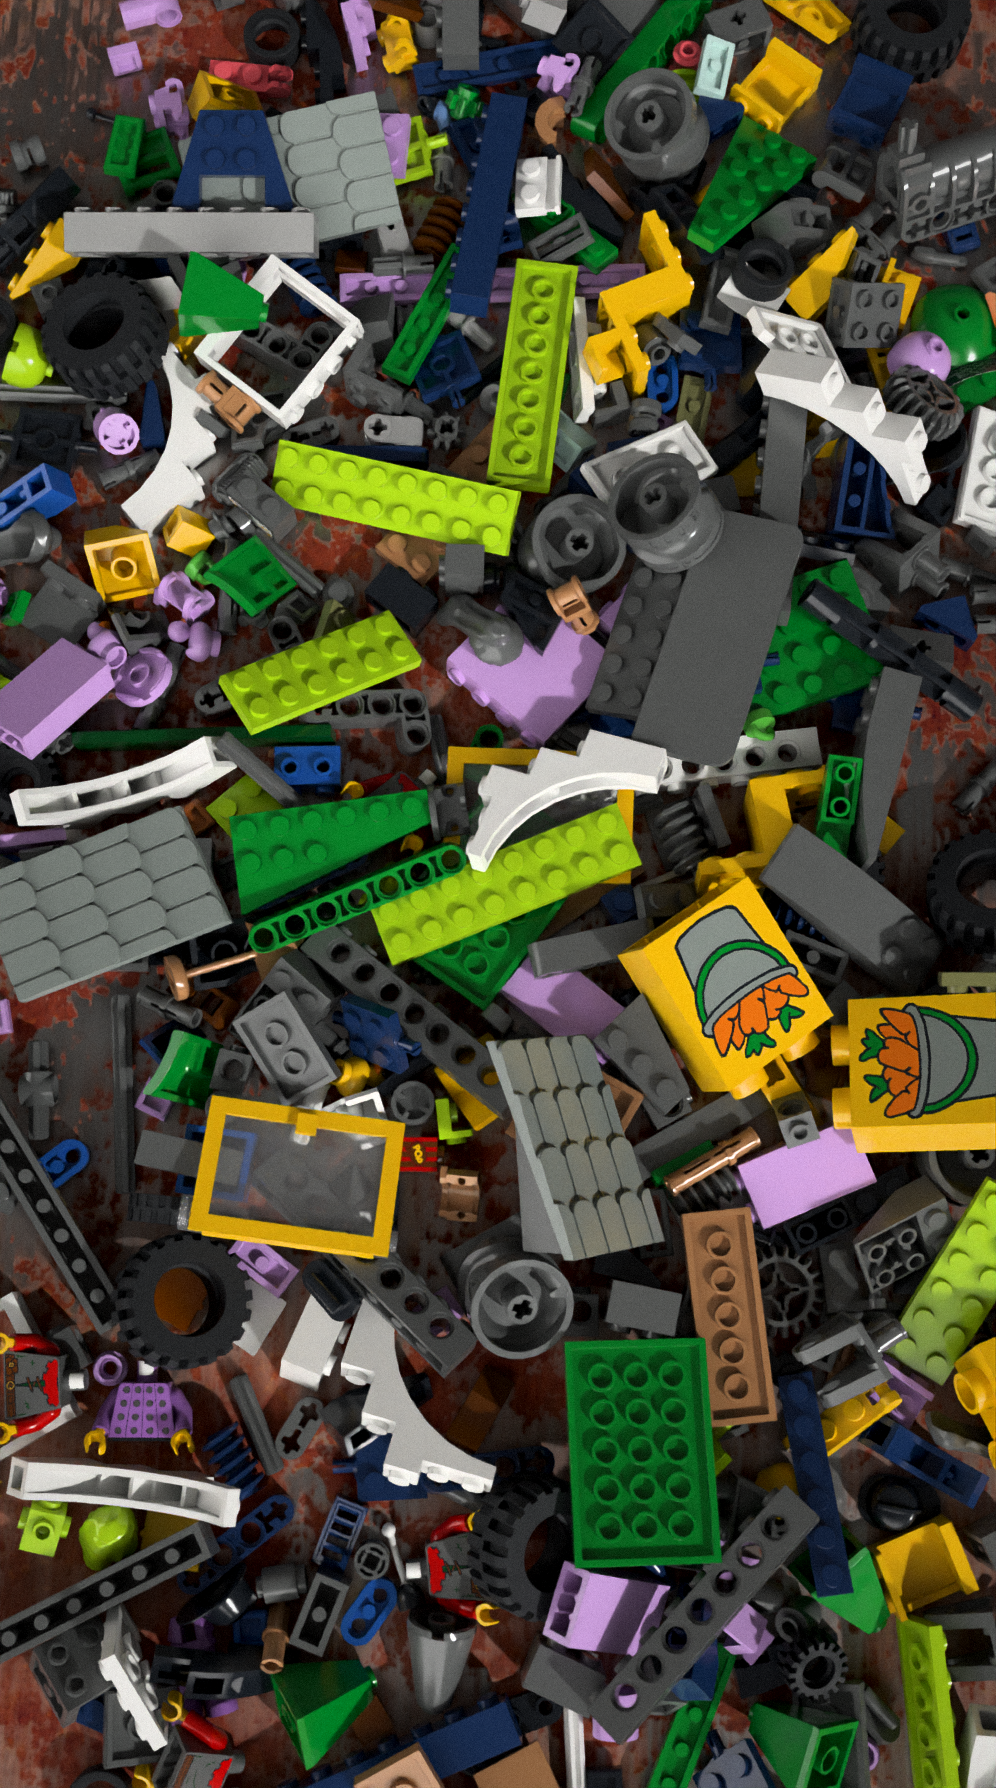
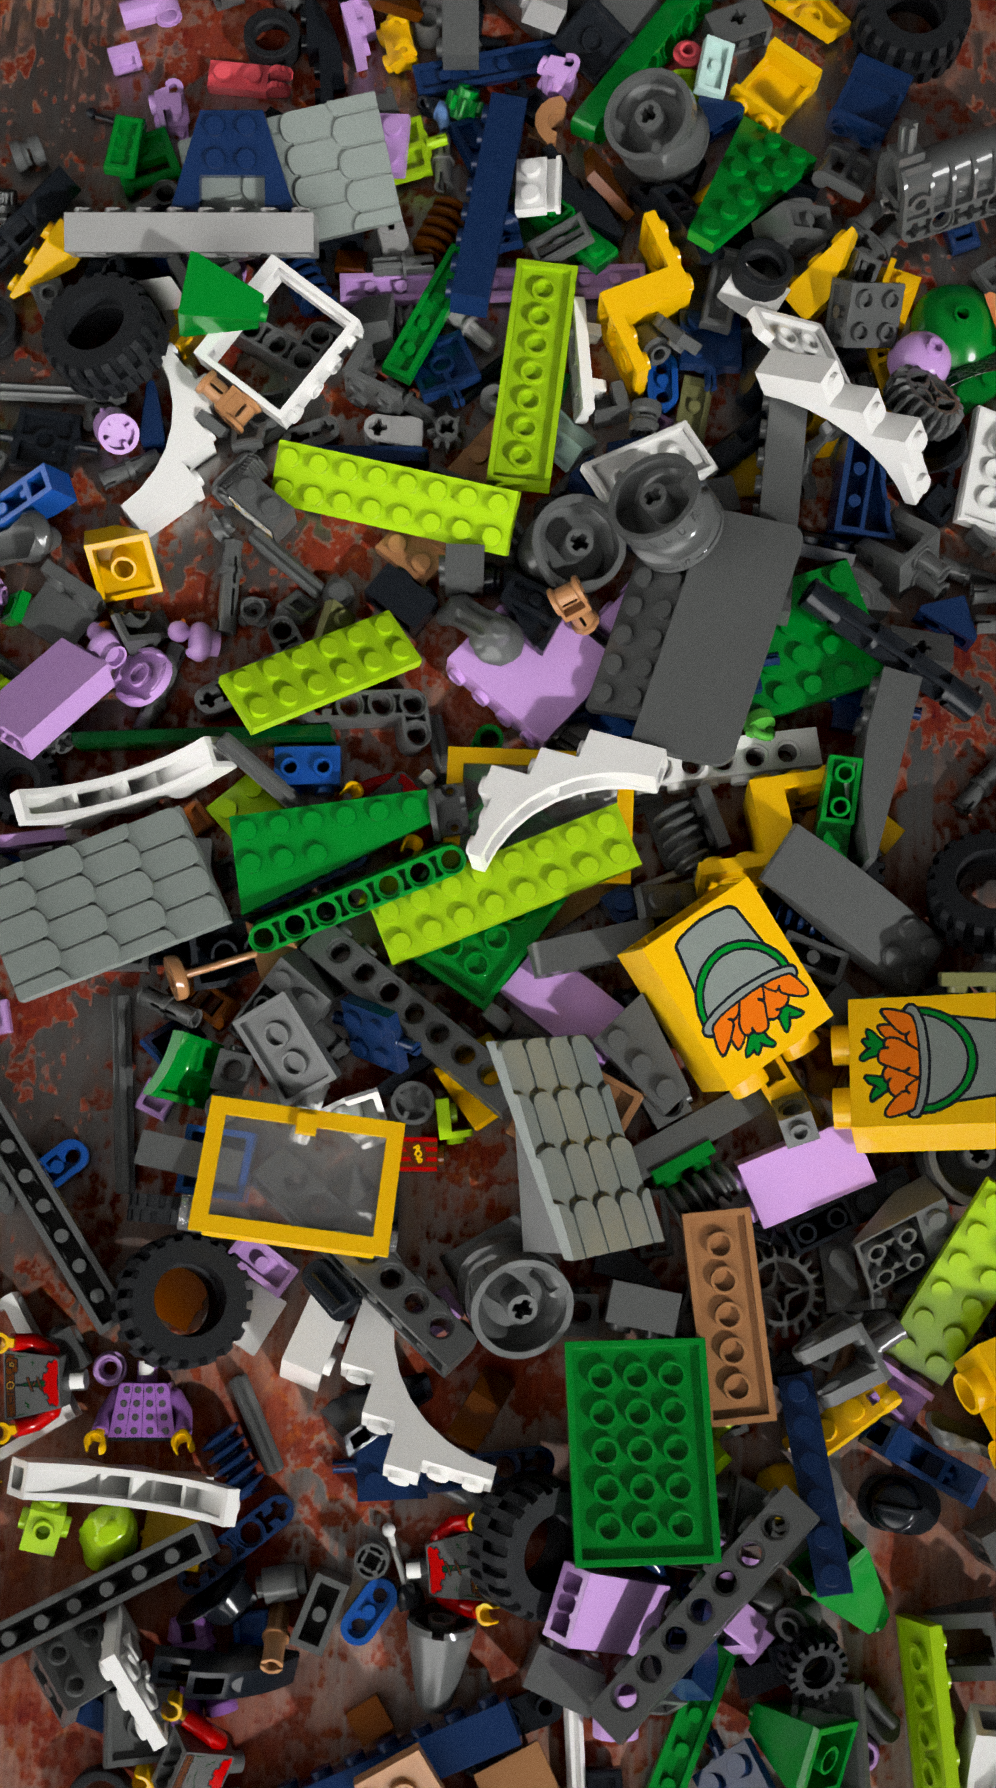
lime cylinder [1,322,54,388] -> none
dark grey axle [18,1040,59,1140] -> none
lavender piece [153,571,215,627] -> none
yellow panel [162,505,215,558] -> none
bright green tile [184,550,216,585] -> none
yellow slope [187,70,264,121] -> none
green plate [203,535,297,618] -> none
dark grey tile [227,507,255,538] -> none
green slope [270,1659,377,1770] -> none
dark grey beam [275,1396,325,1460] -> none
dark blue slope [311,1492,370,1575] -> none
yellow animal [330,1056,386,1097] -> none
medium nougat piece [439,1166,482,1223] -> none
dark grey pin [564,56,602,117] -> none
yellow panel [582,328,625,385] -> none
medium nougat pin [663,1126,761,1197] -> none
yellow panel [866,1514,980,1622] -> none
dark grey piece [911,246,969,268] -> none

